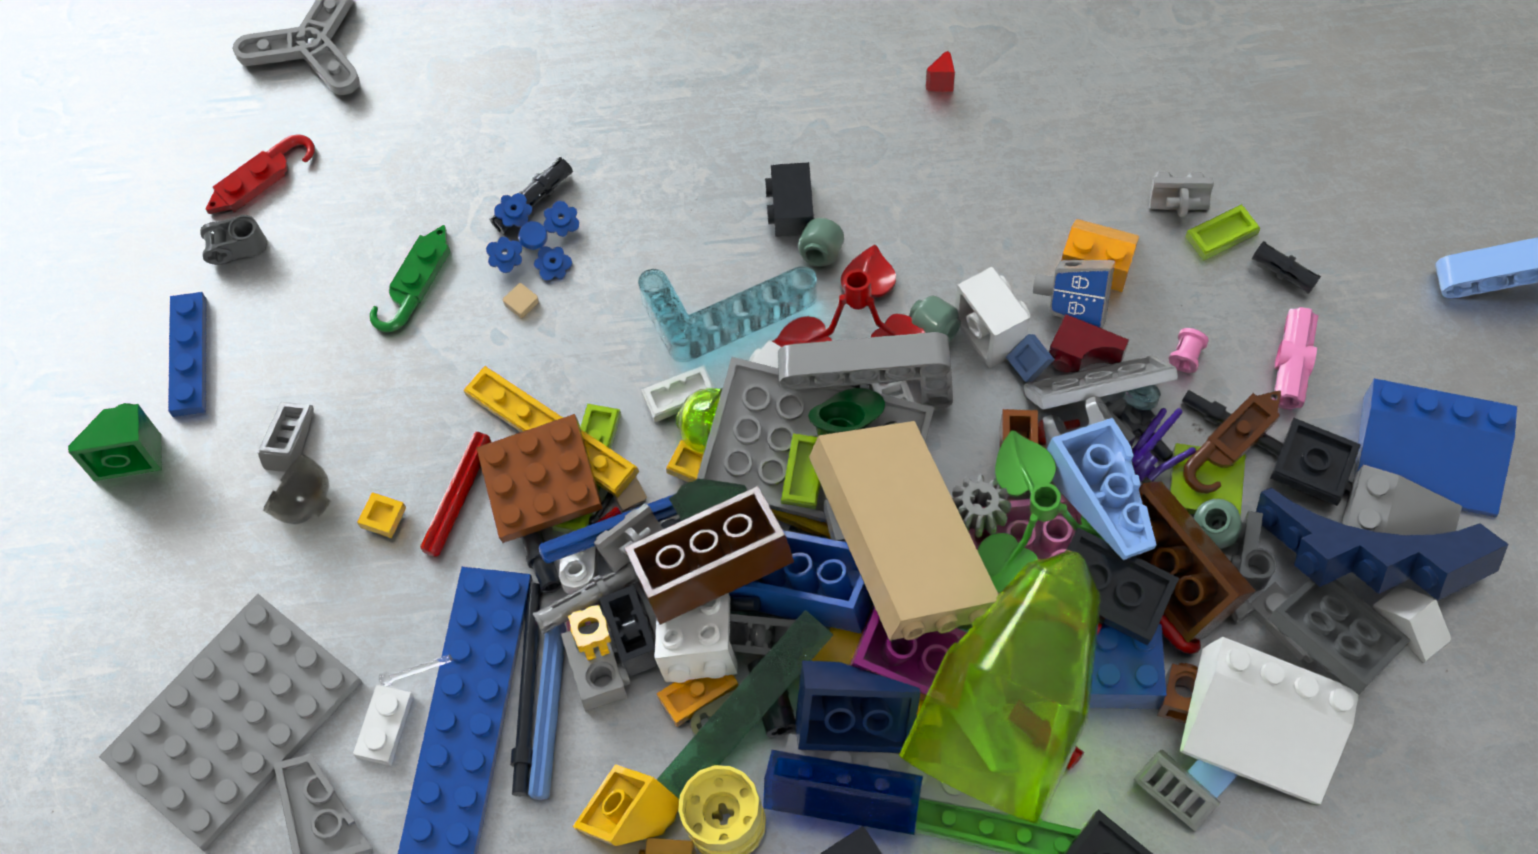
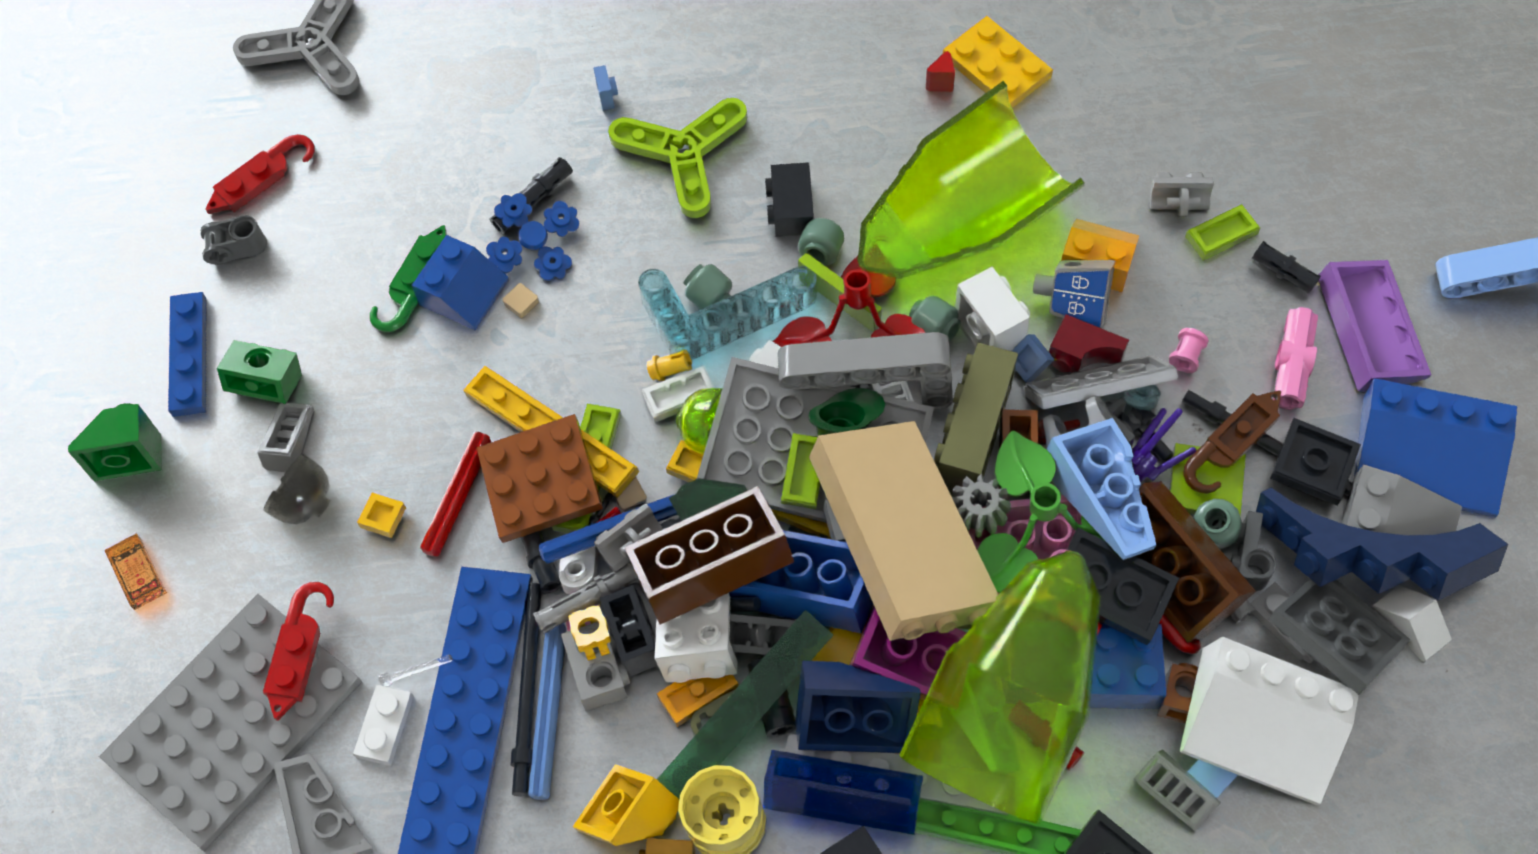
none -> clear orange tile [104,533,167,610]
none -> green brick [216,340,302,404]
none -> red plate [263,582,334,721]
none -> blue slope [412,235,509,330]
none -> medium blue plate [593,65,618,111]
none -> lime piece [608,98,747,218]
none -> yellow pin [647,349,692,382]
none -> sand green head [683,264,733,313]
none -> lime tile [798,253,882,332]
none -> clear neon green windscreen [857,81,1085,279]
none -> olive brick [934,342,1018,497]
none -> yellow plate [943,16,1053,112]
none -> medium lavender slope [1319,260,1432,392]

